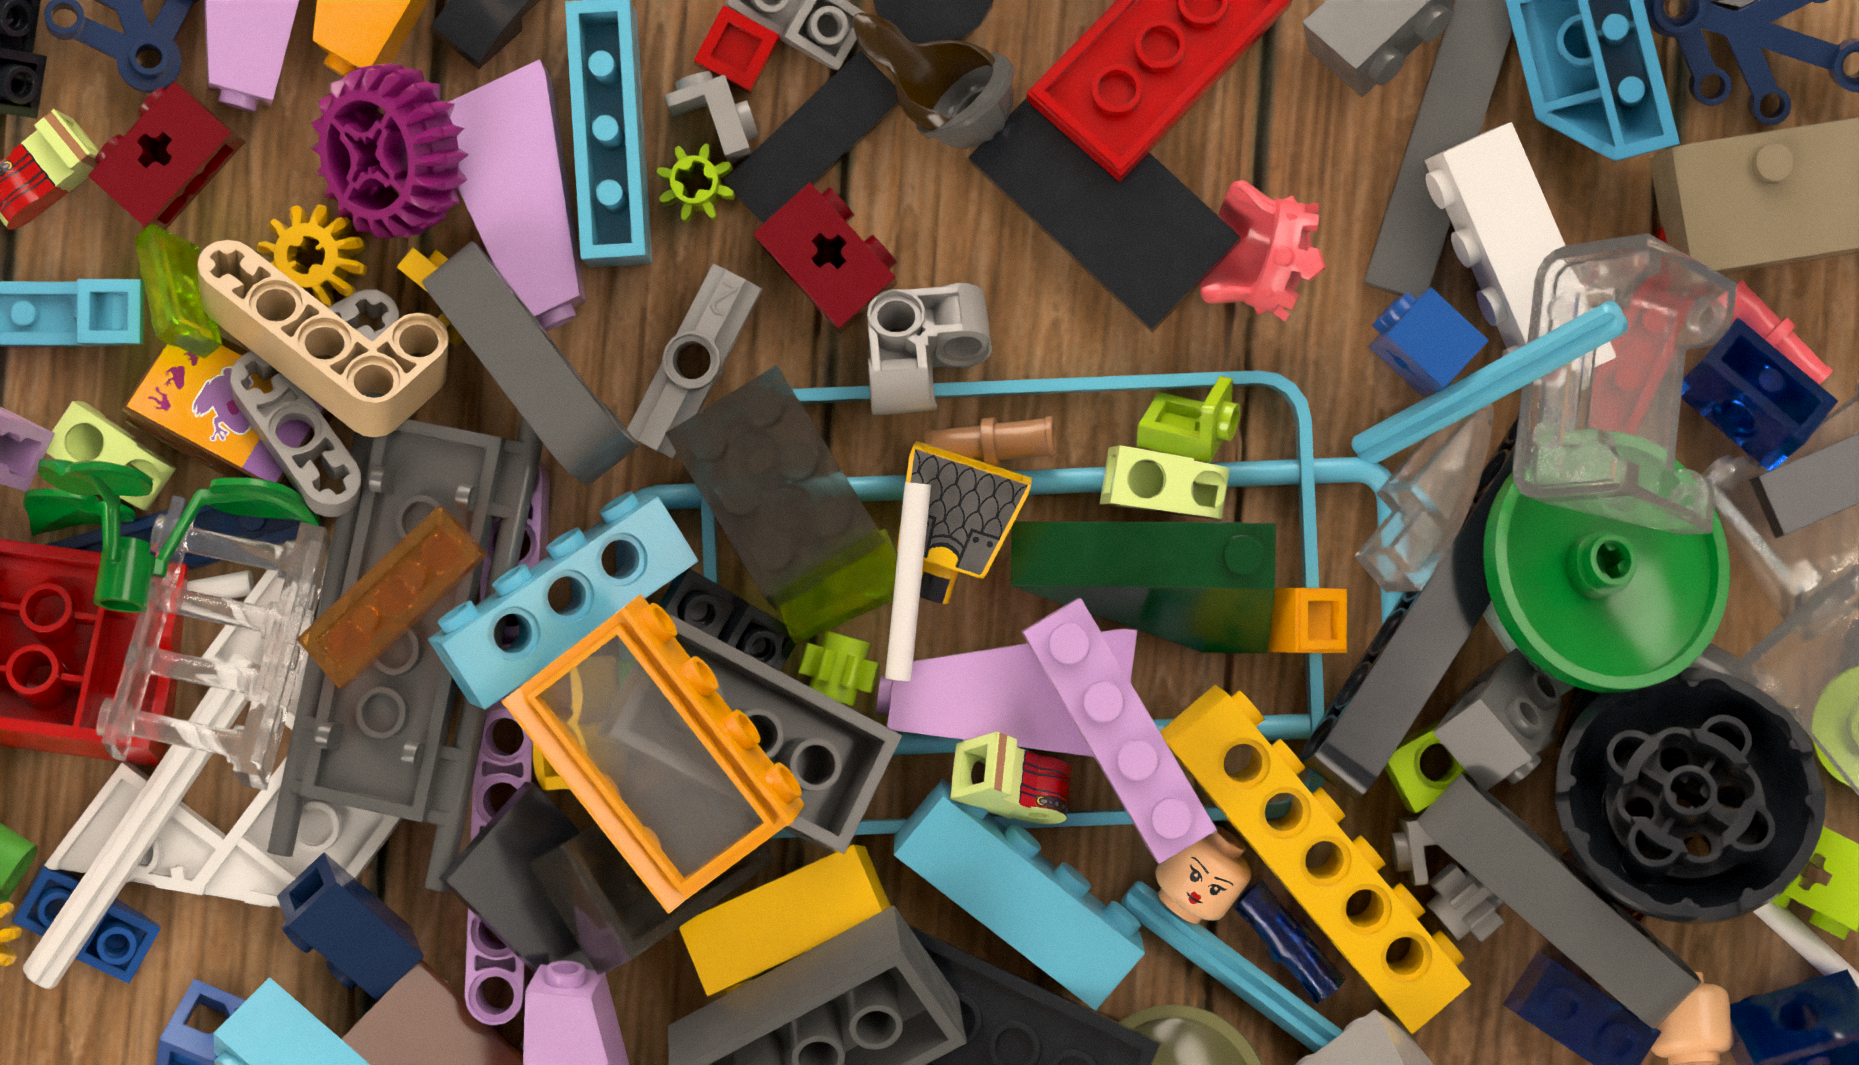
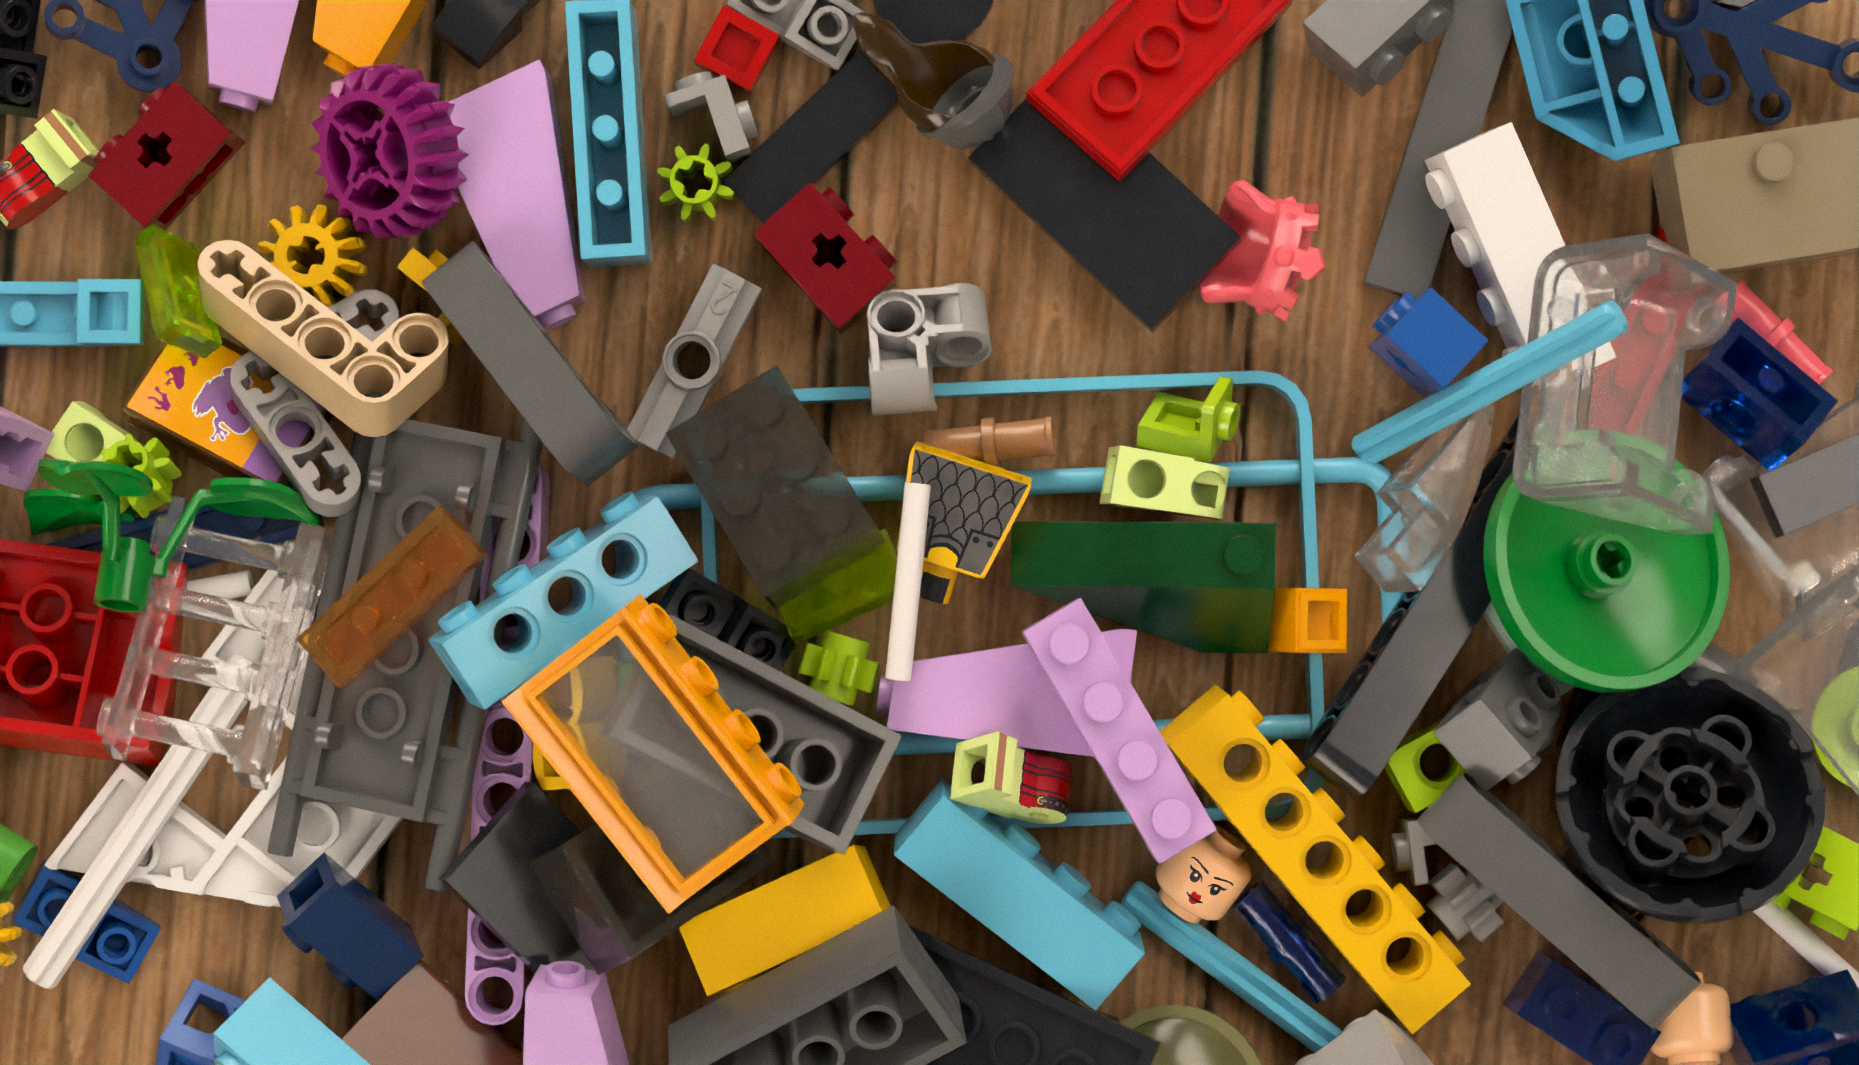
none -> lime gear [101,433,181,518]

